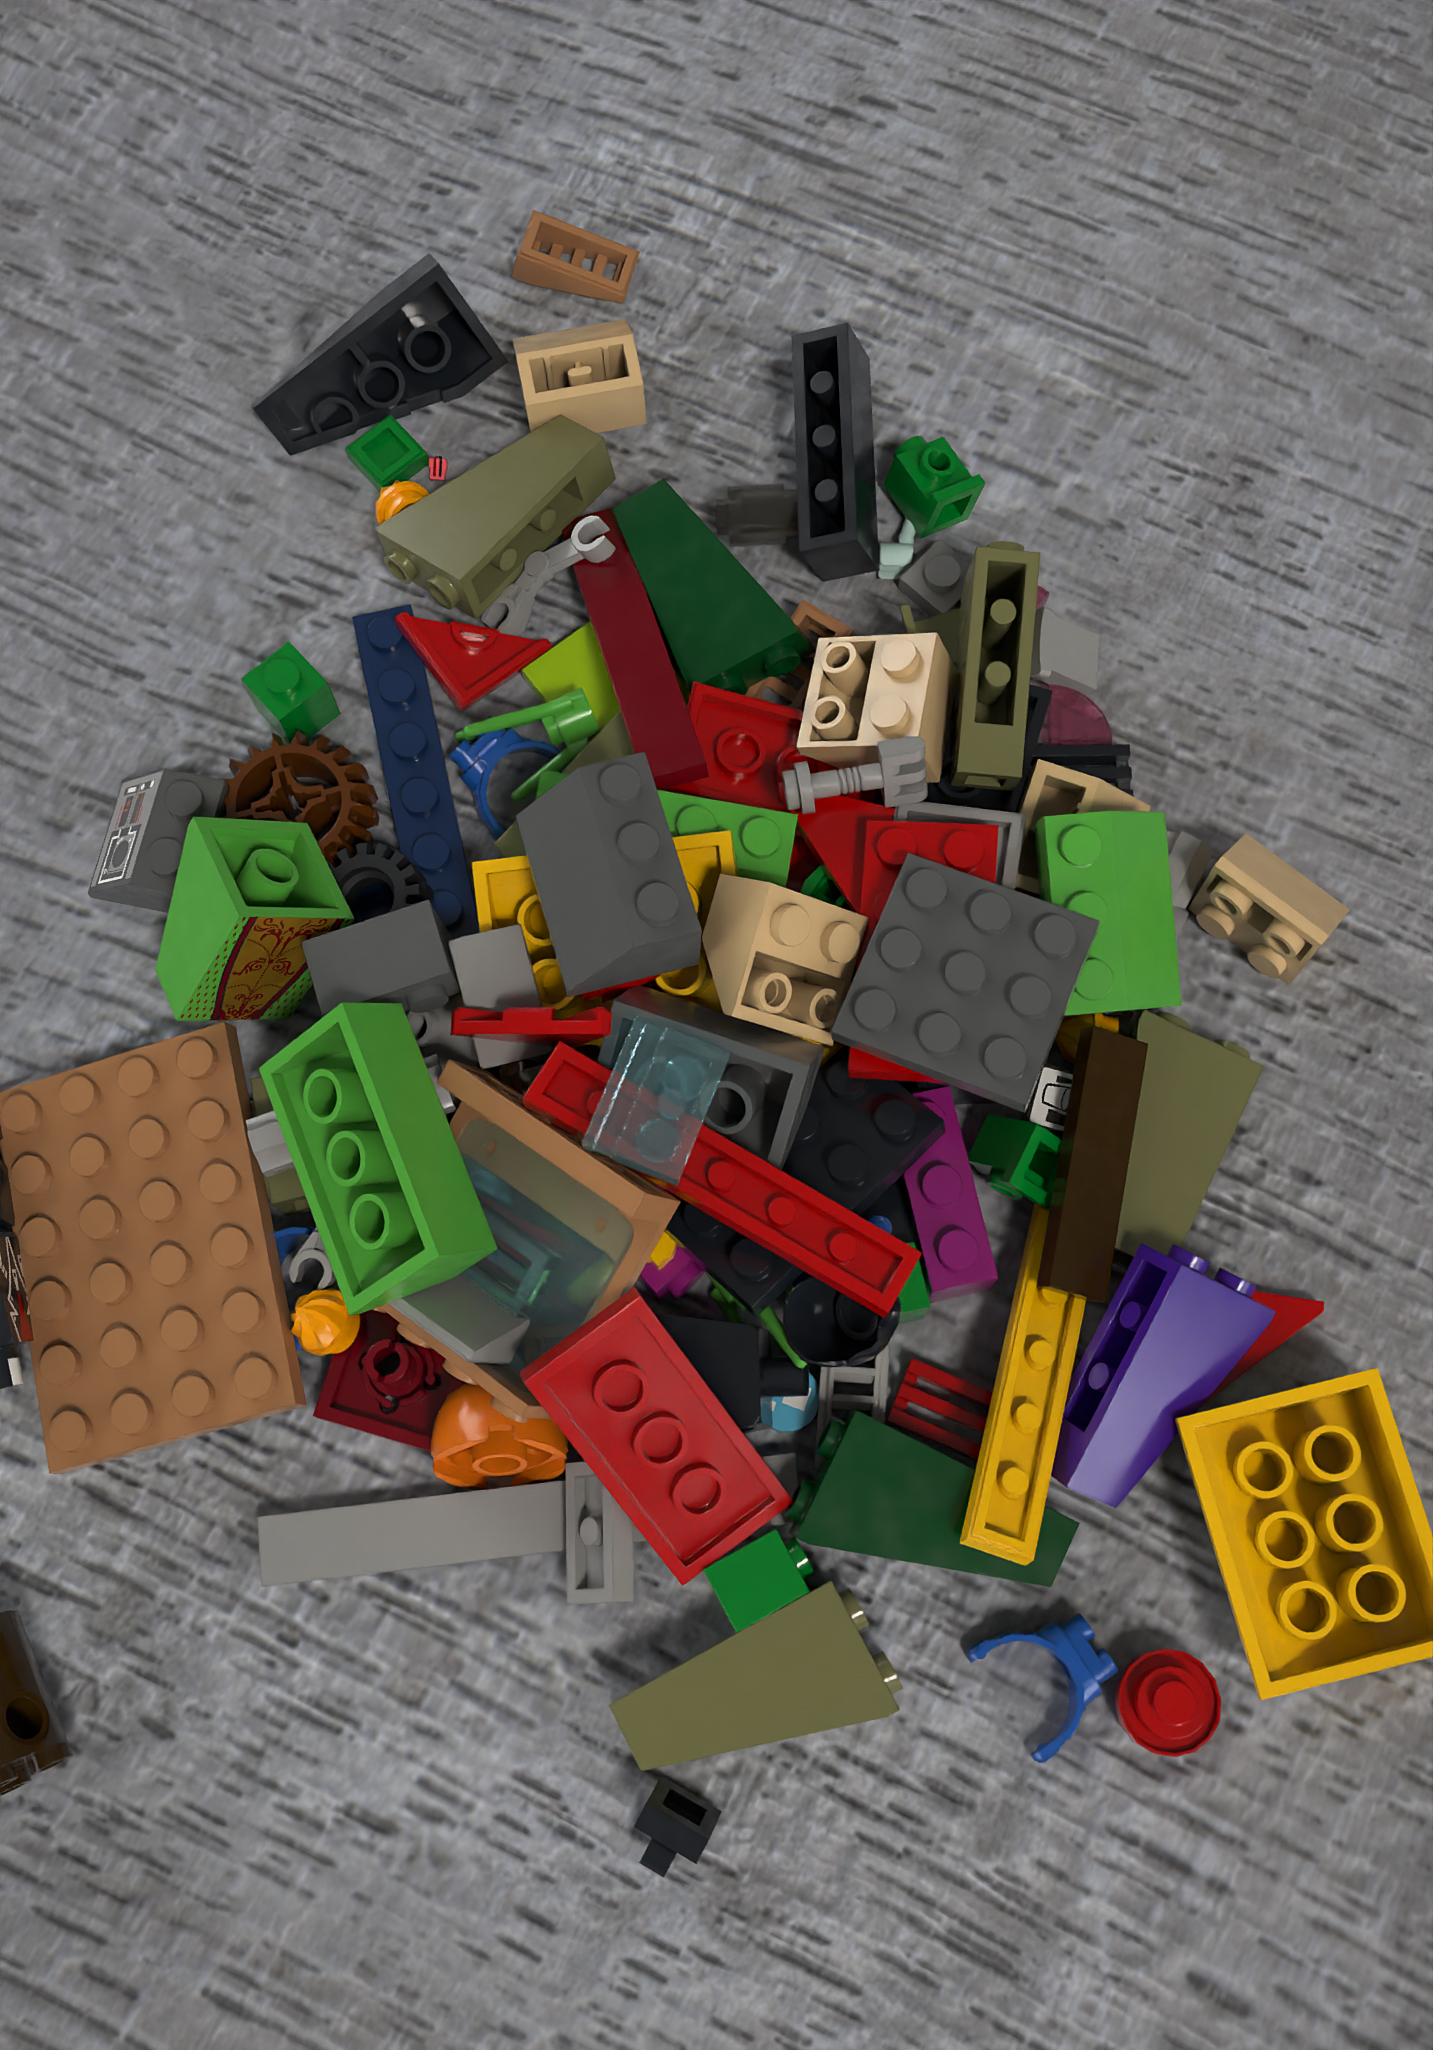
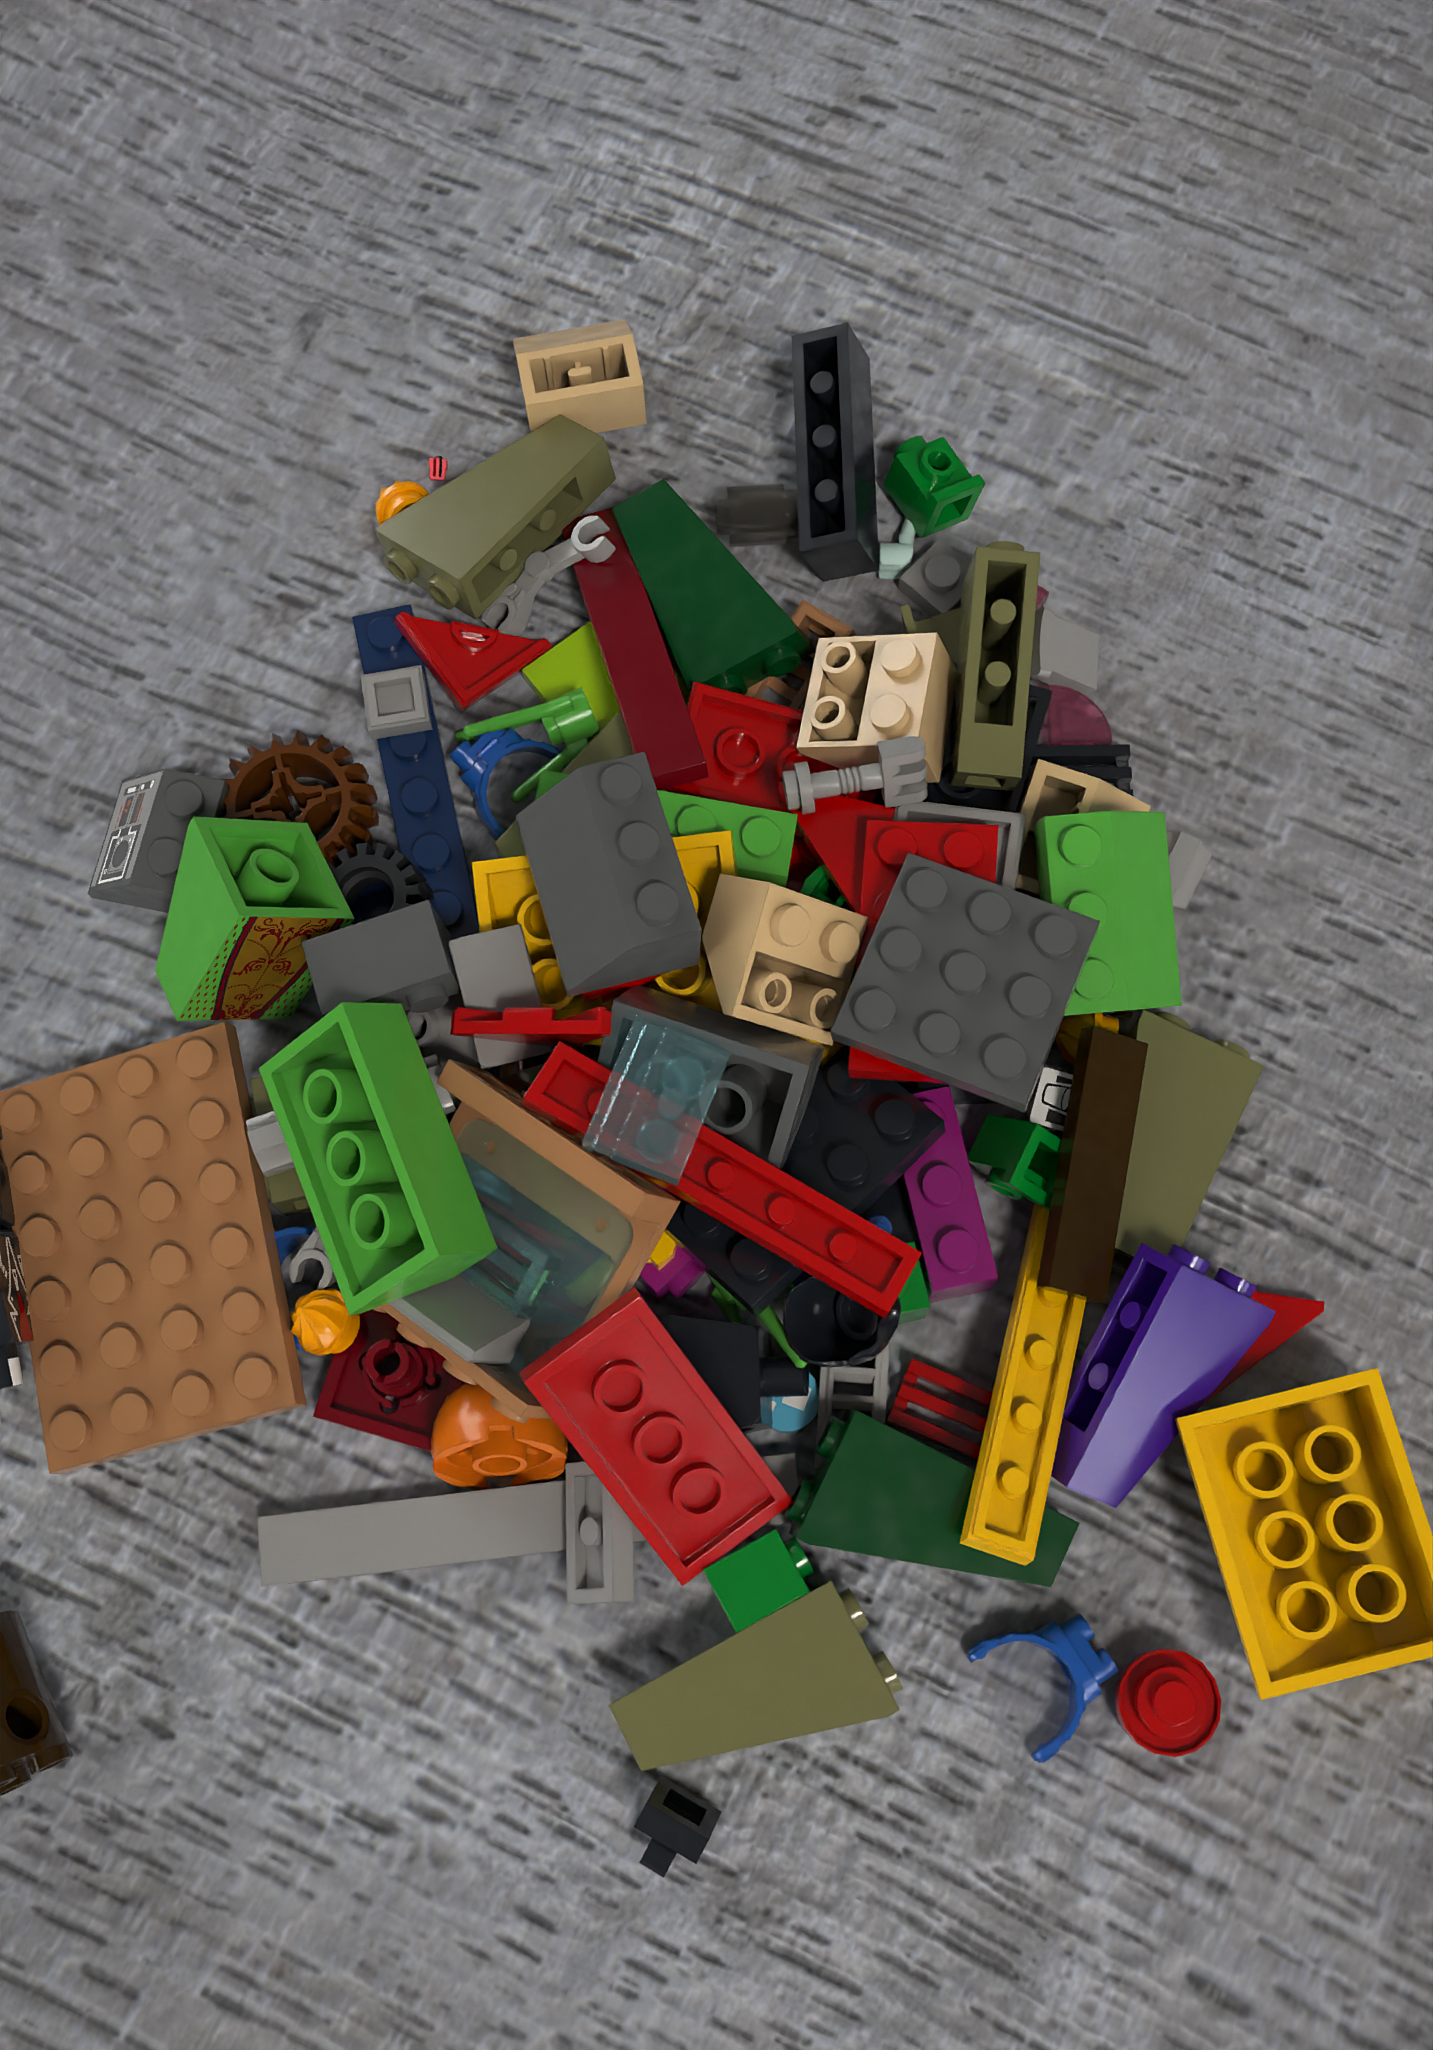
green brick [241,641,341,744] -> none
black wedge [252,253,509,456] -> none
green tile [345,414,429,492] -> none
medium nougat slope [511,210,640,304] -> none
tan slope [1188,833,1350,985] -> none
none -> light grey tile [360,665,433,740]

